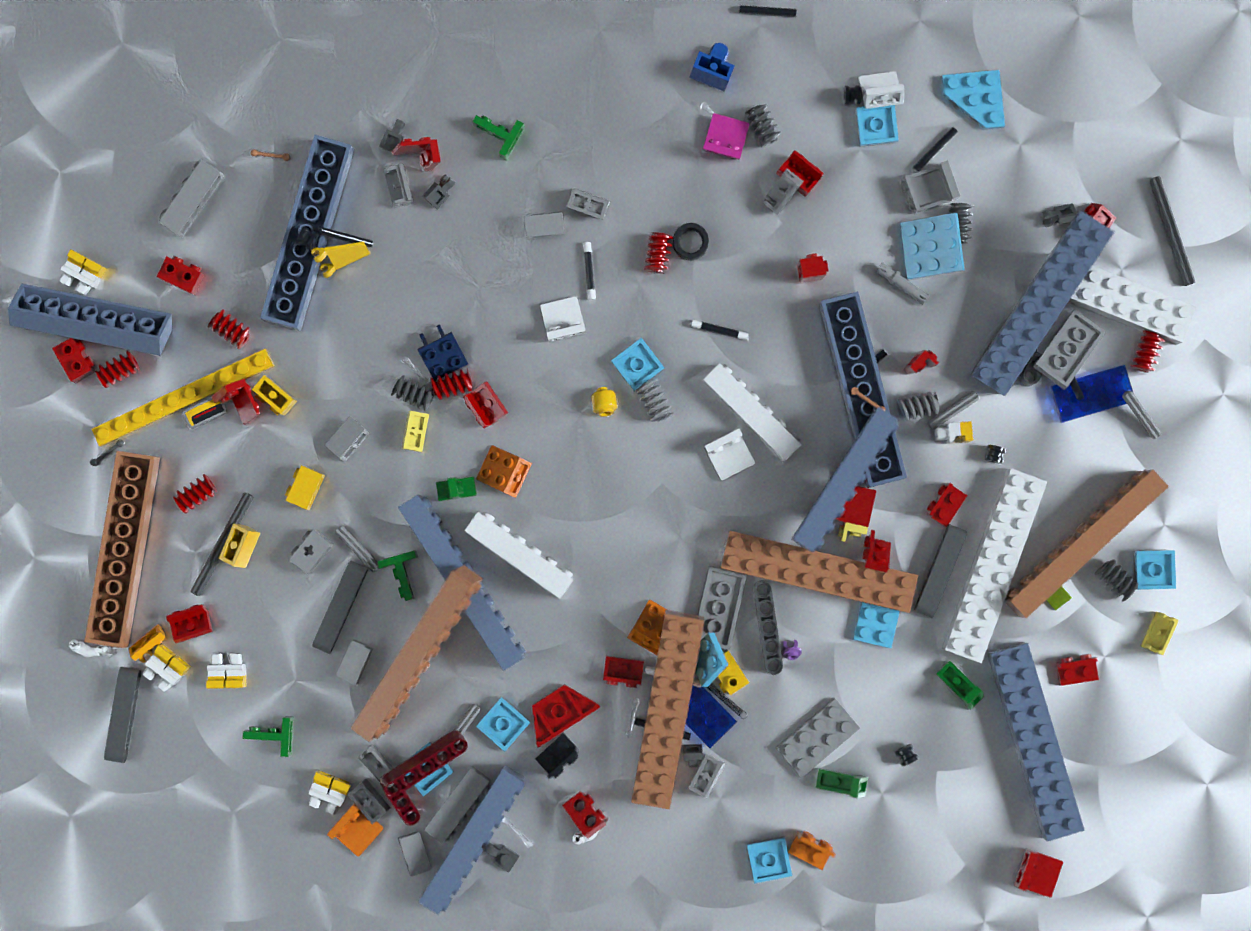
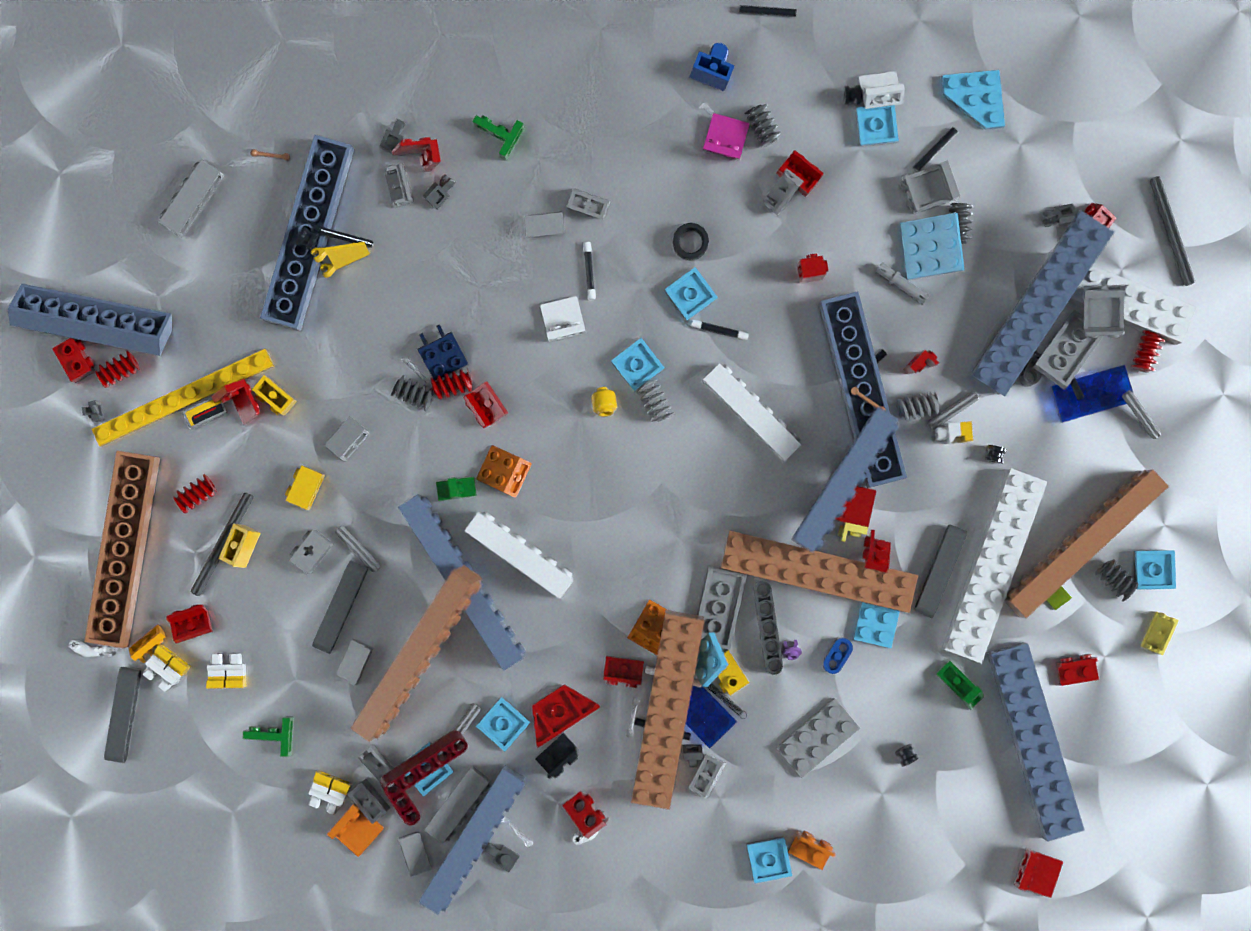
white hips [60,249,107,295] -> none
dark grey hinge [90,440,124,466] -> none
red brick [157,256,205,295] -> none
red piece [207,309,250,350] -> none
green bracket [377,550,419,601] -> none
light yellow hinge [401,411,429,452] -> none
red piece [644,232,673,274] -> none
white bracket [704,429,755,480] -> none
green bracket [816,768,868,798] -> none
red bracket [927,483,968,528] -> none
none -> dark grey plate [81,400,104,422]
none -> medium azure plate [664,267,718,321]
none -> blue plate [823,638,853,674]
none -> light grey panel [1084,285,1125,338]

